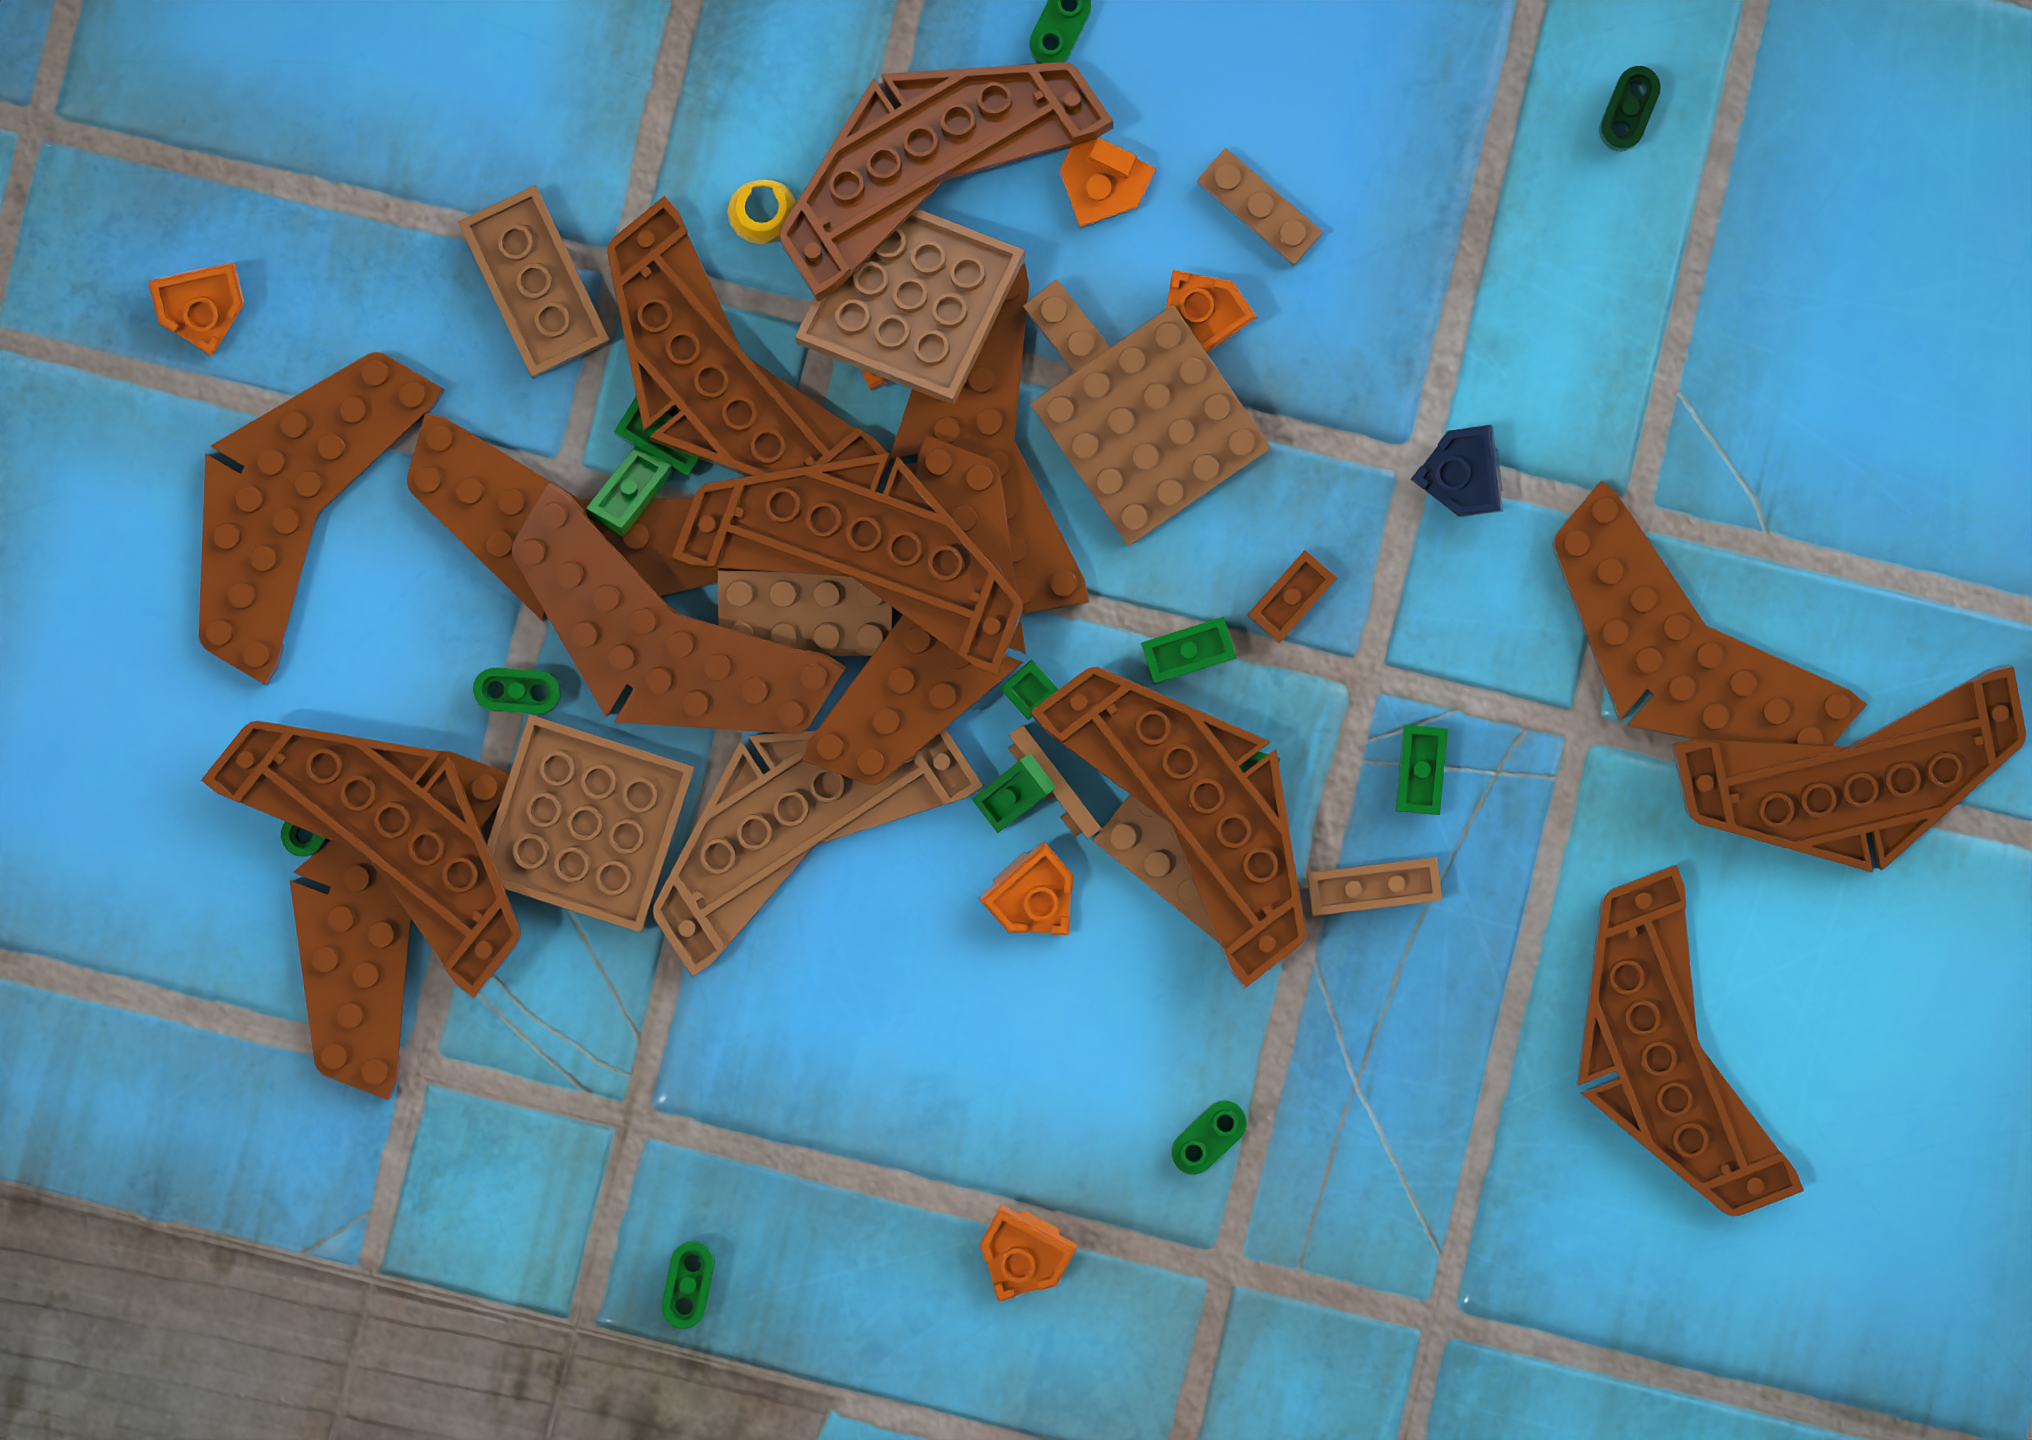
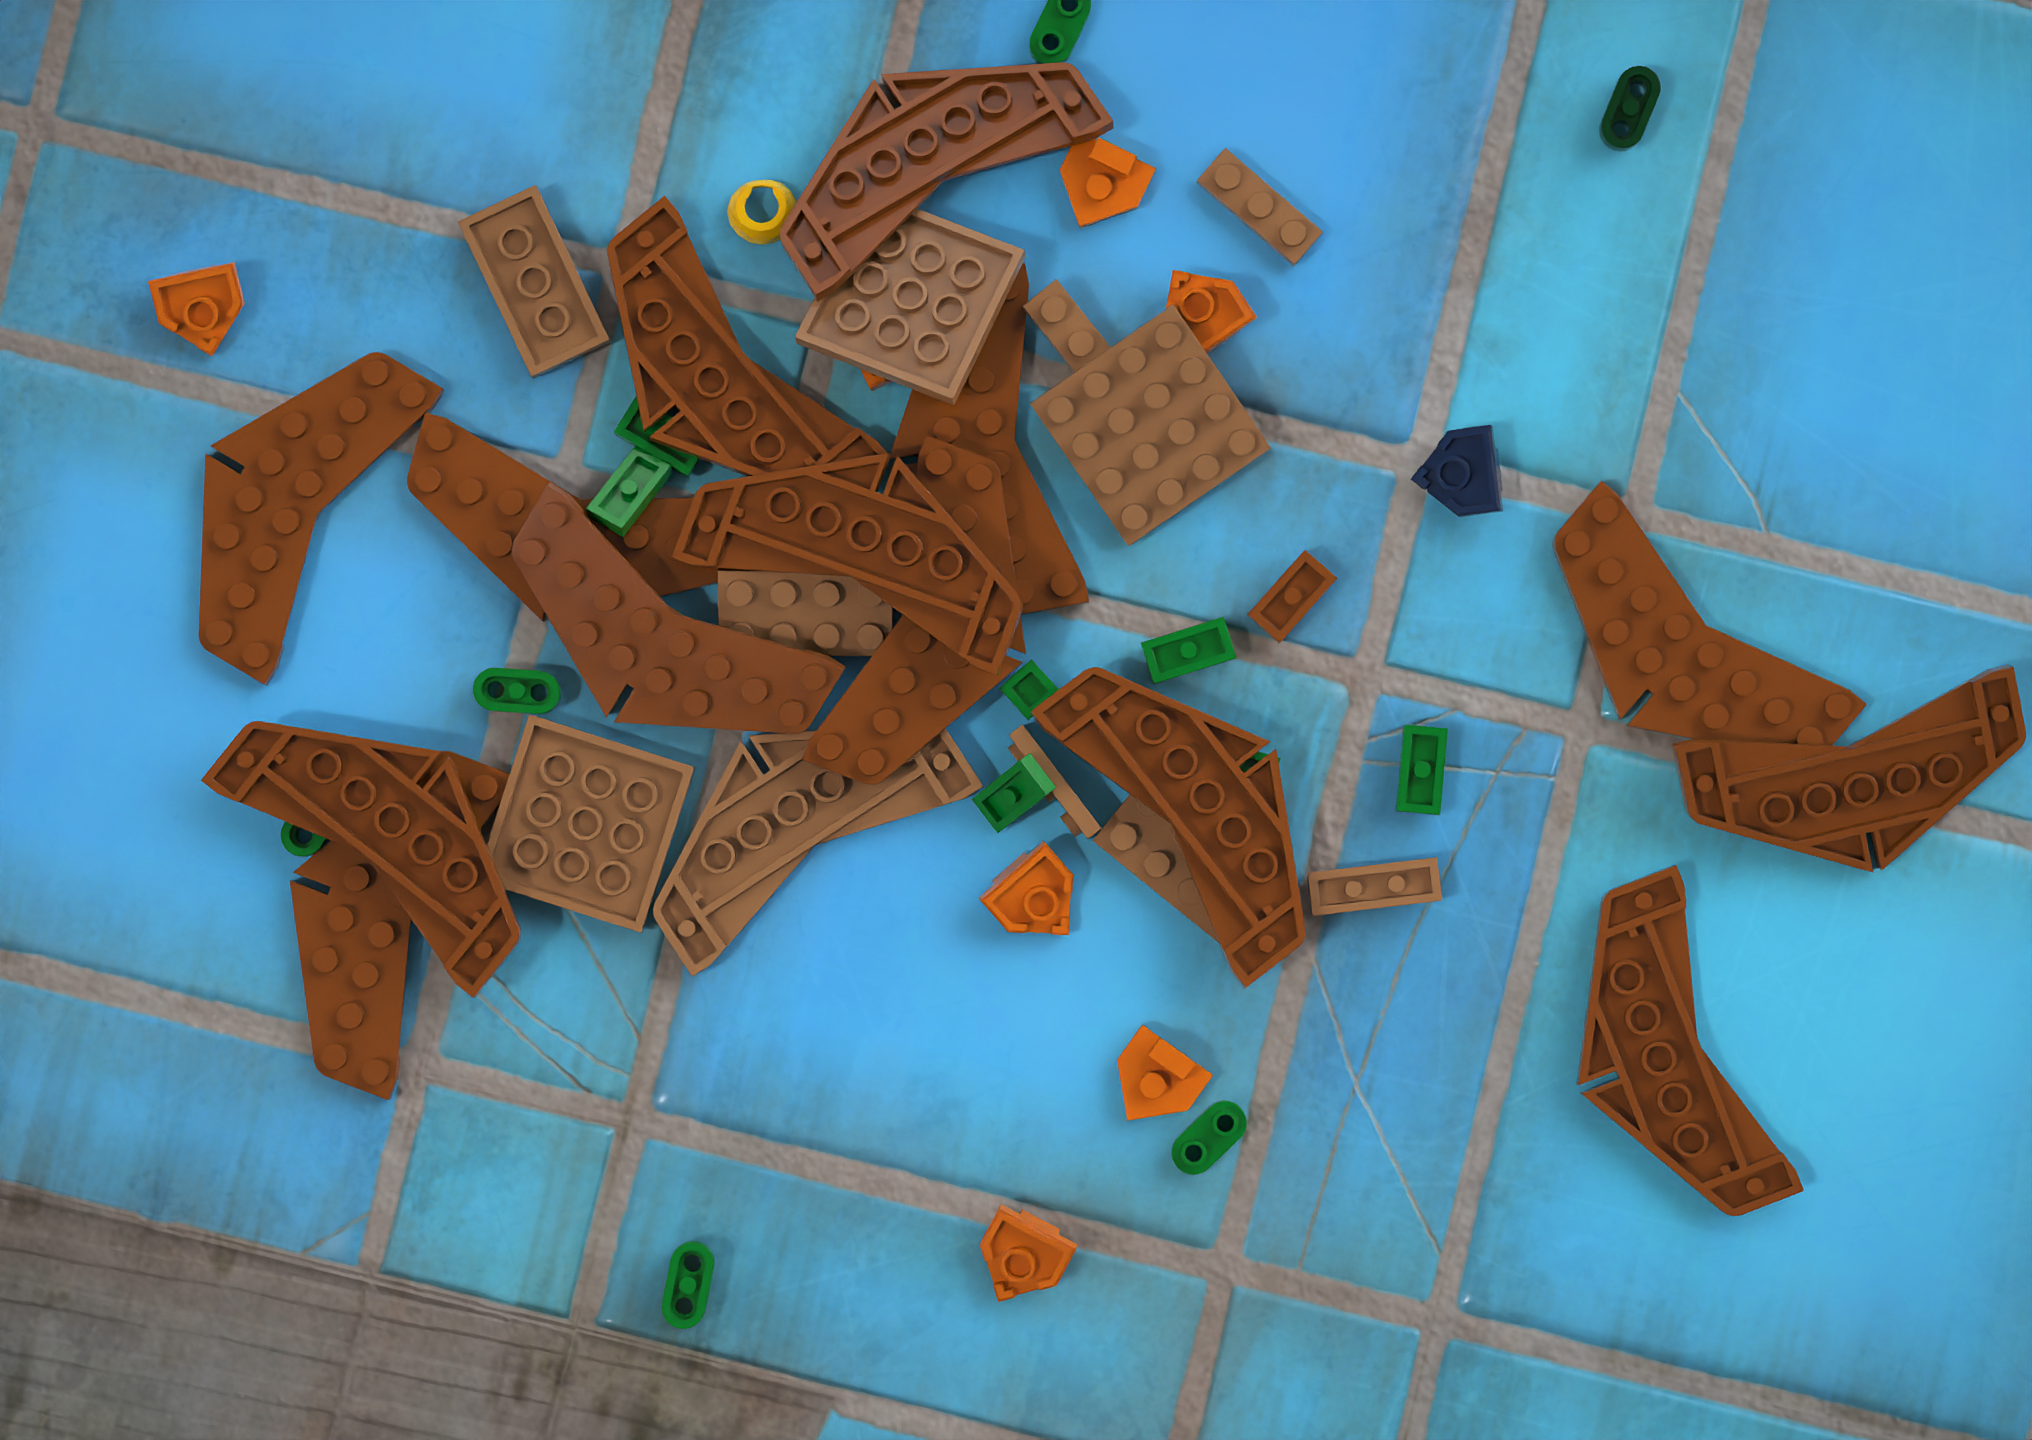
none -> orange plate [1117,1024,1213,1121]

